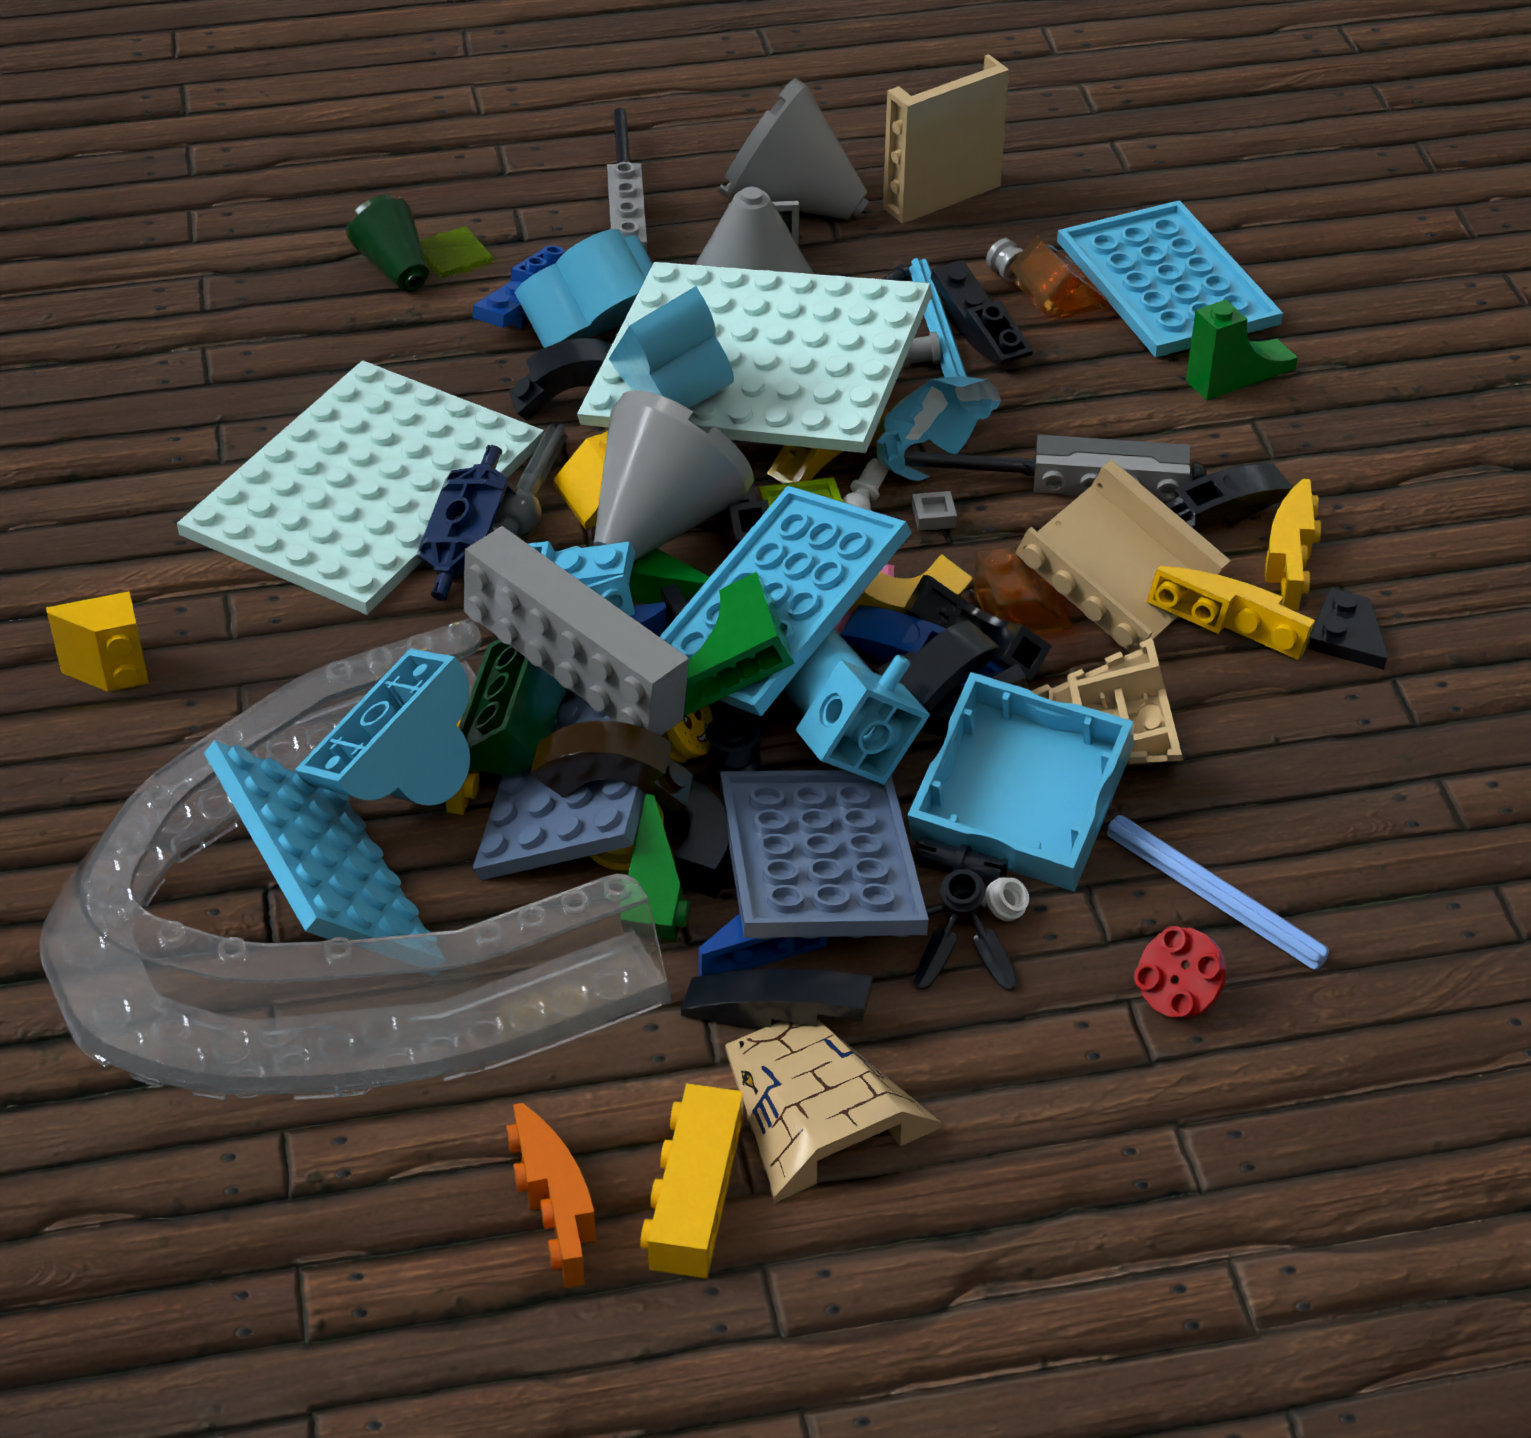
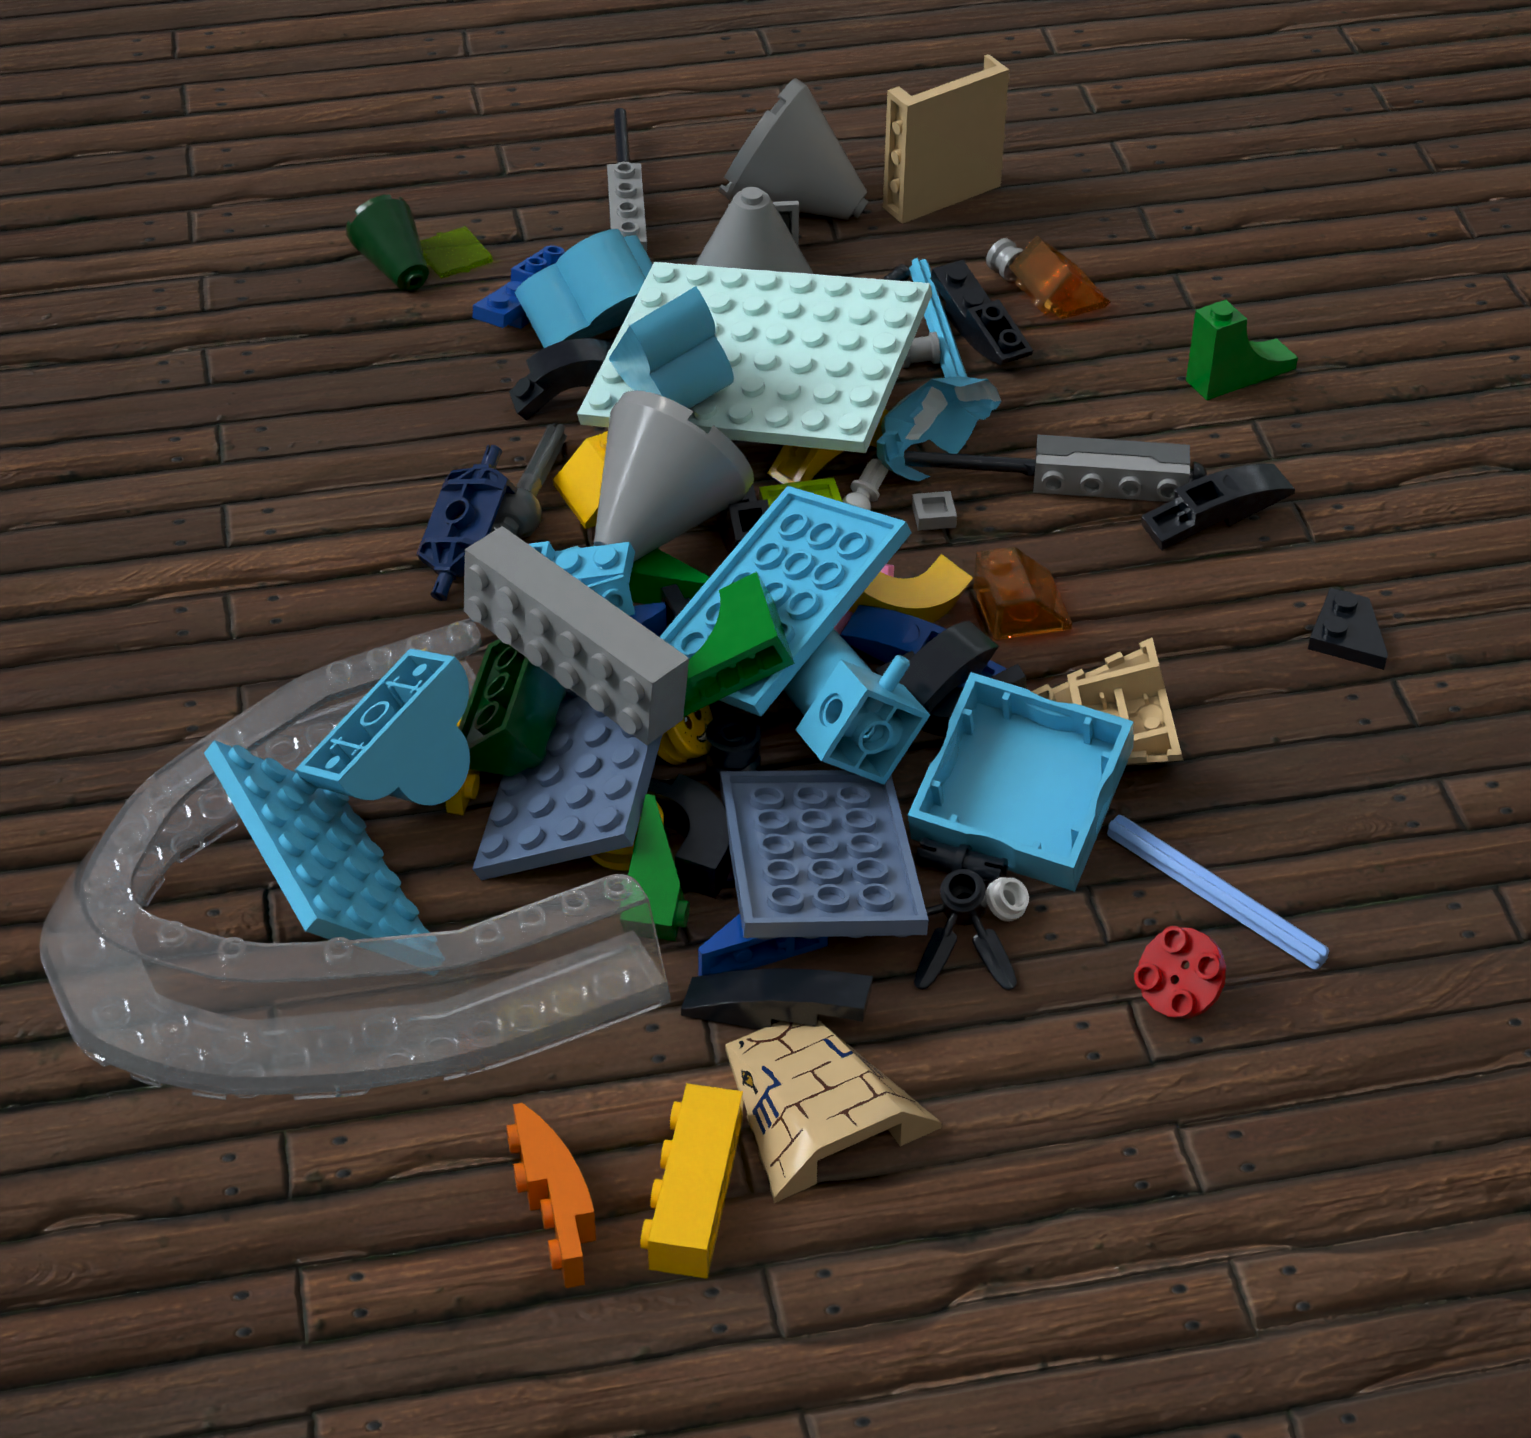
yellow slope [46,591,149,692] -> none
light aqua plate [177,360,544,615] -> none
dark brown arch [530,720,693,814] -> none
black arch [903,575,1052,681] -> none
tan panel [1015,459,1231,653] -> none
medium azure plate [1057,200,1283,358] -> none
yellow slope [1146,565,1315,660] -> none
yellow slope [1265,479,1321,611] -> none

